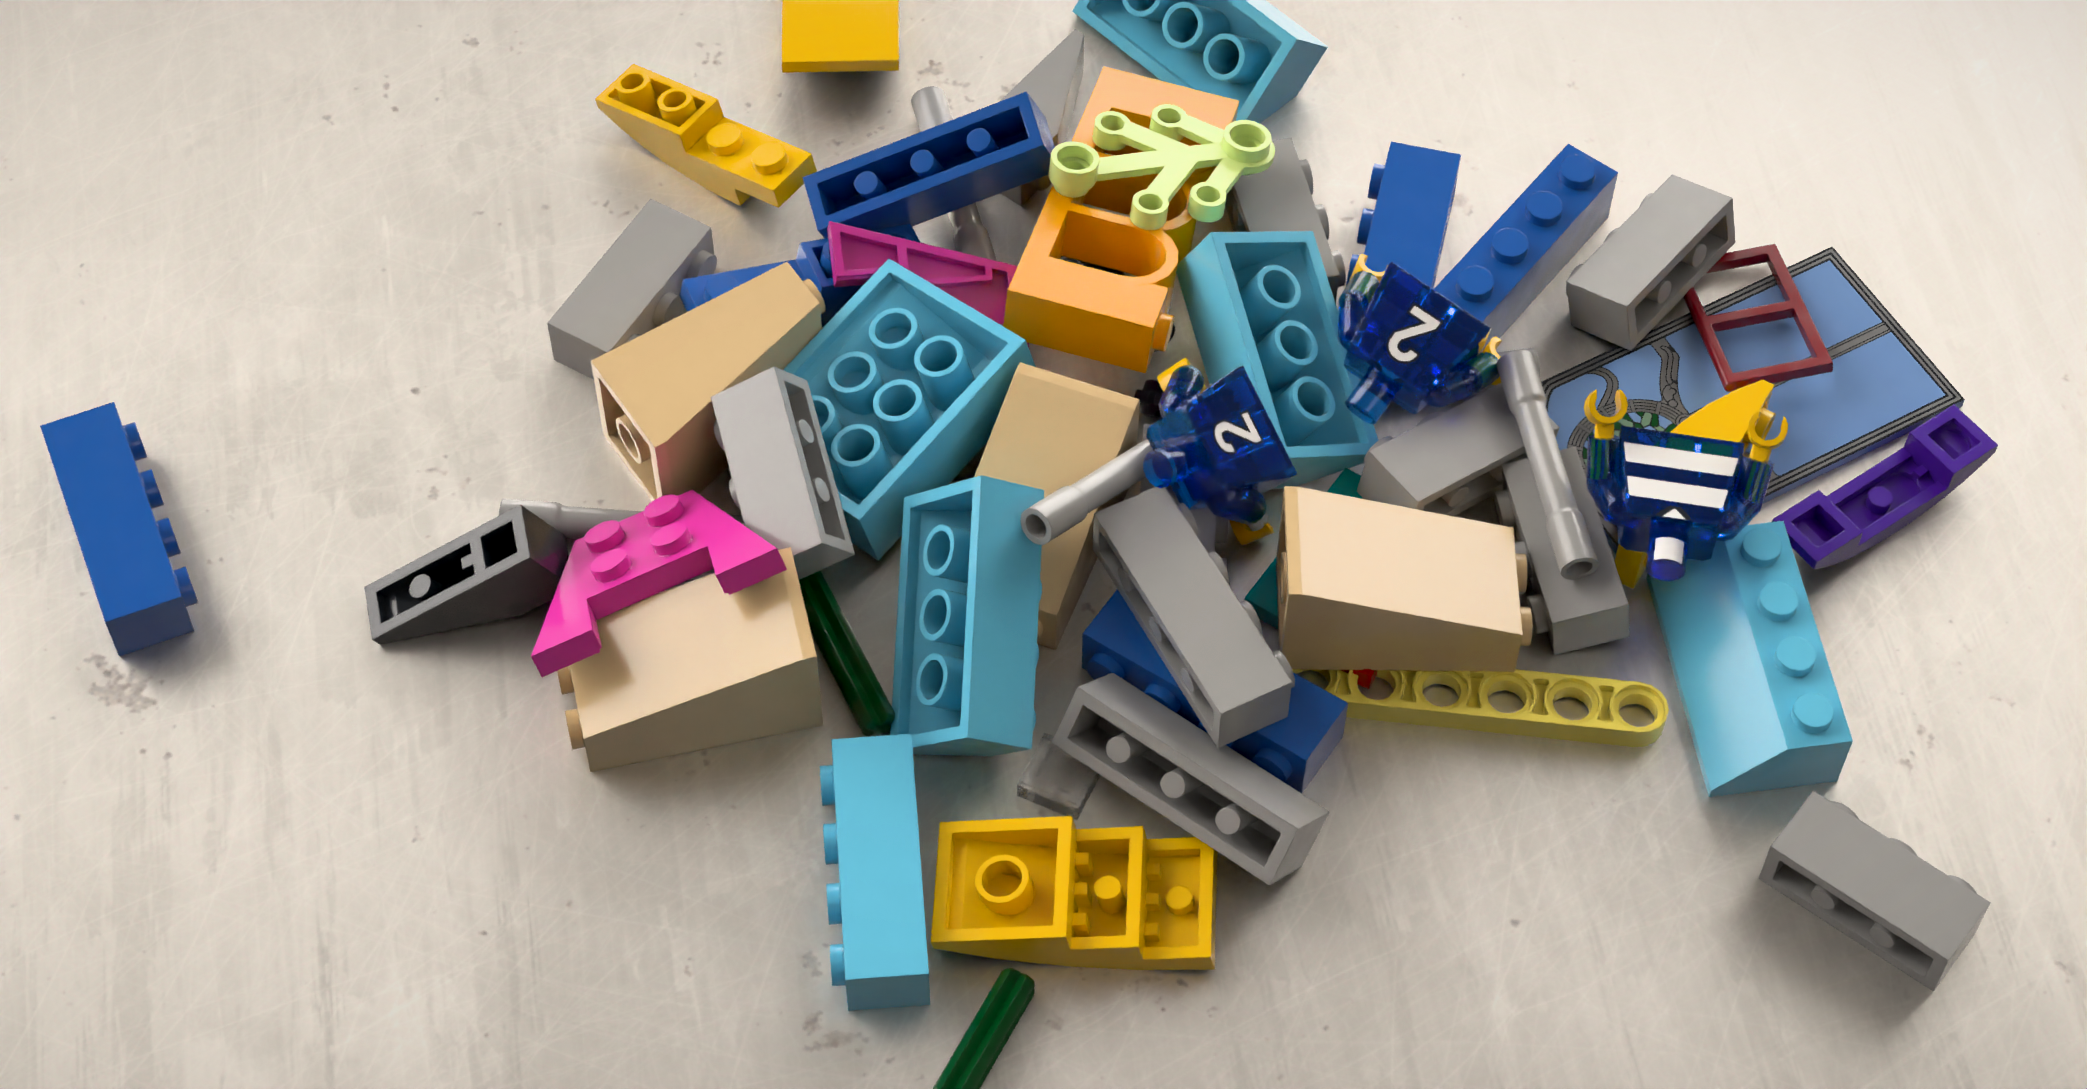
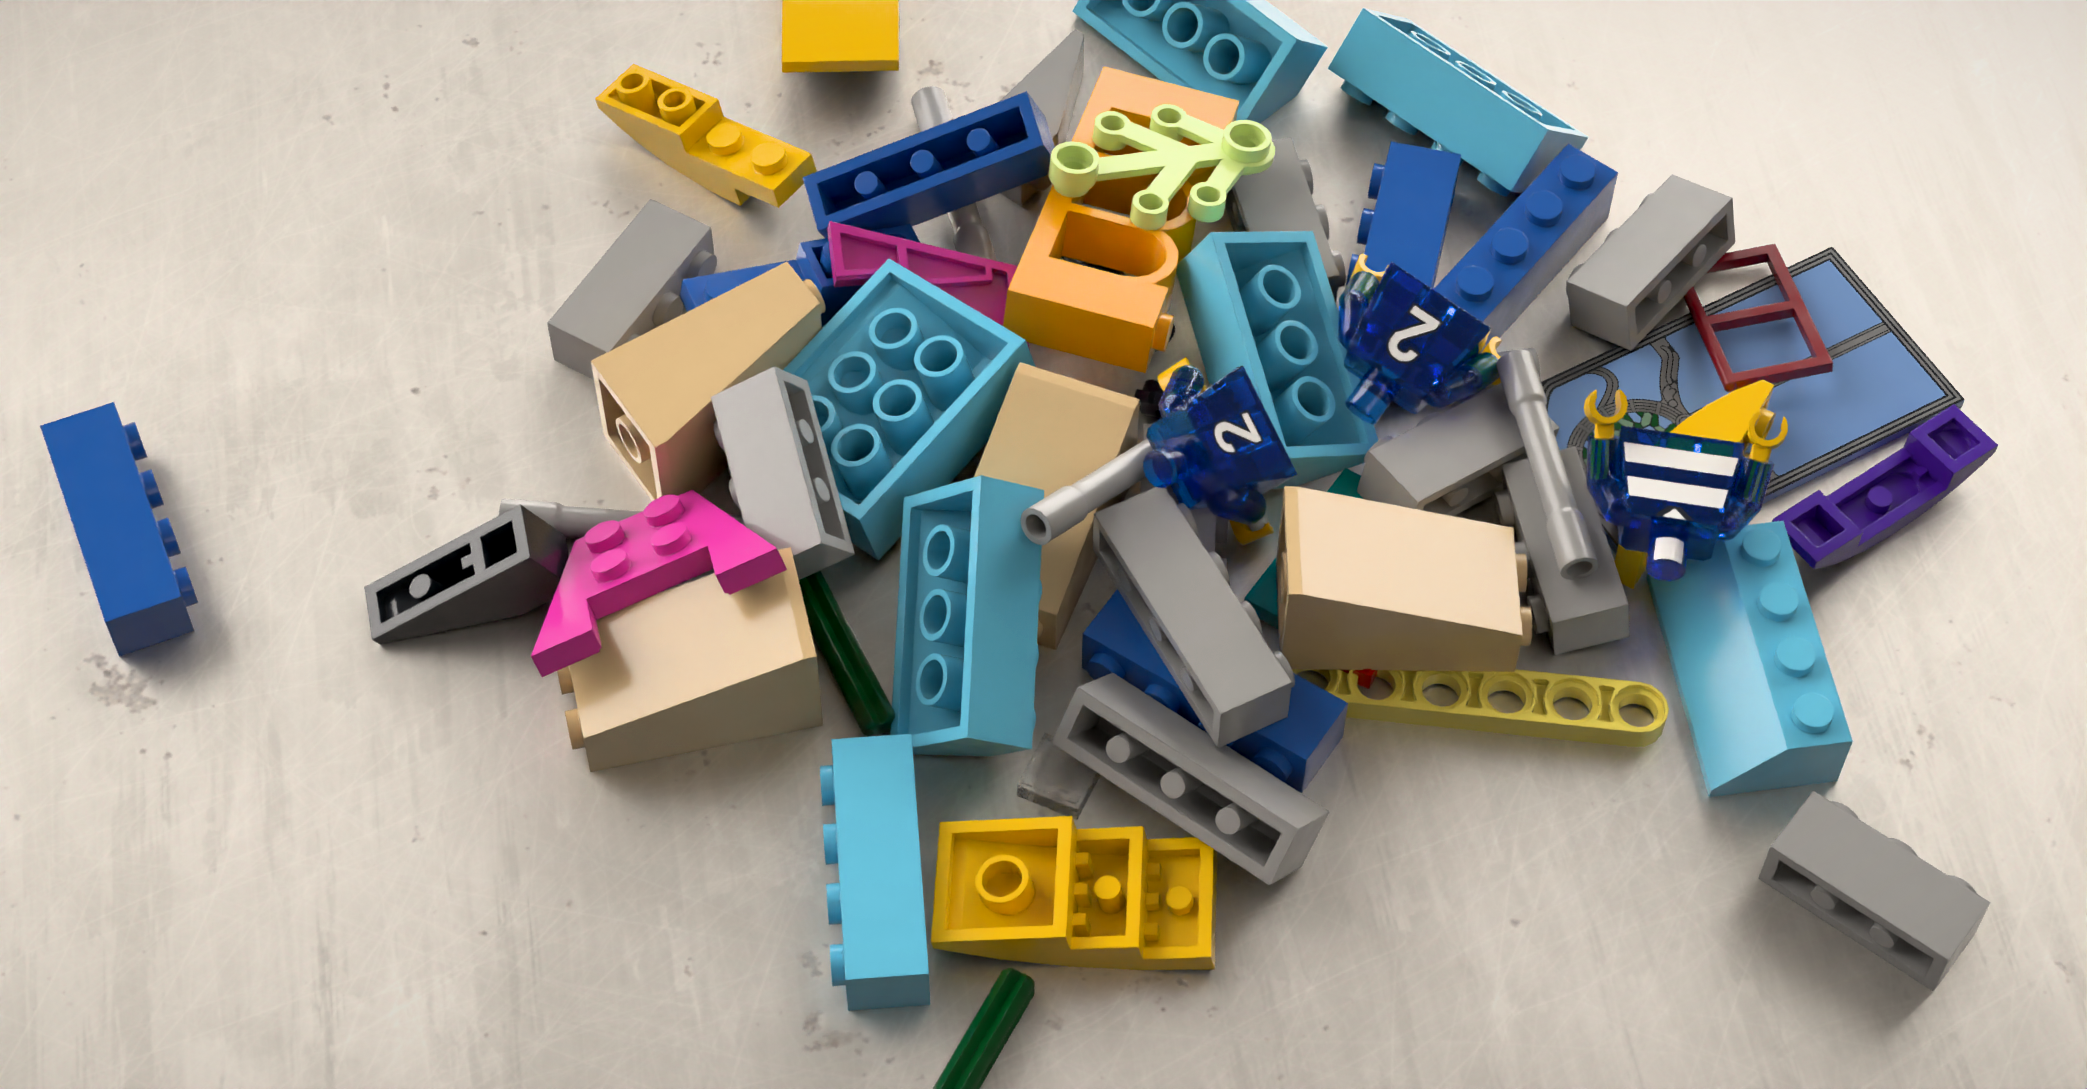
none -> medium azure slope [1328,8,1589,197]

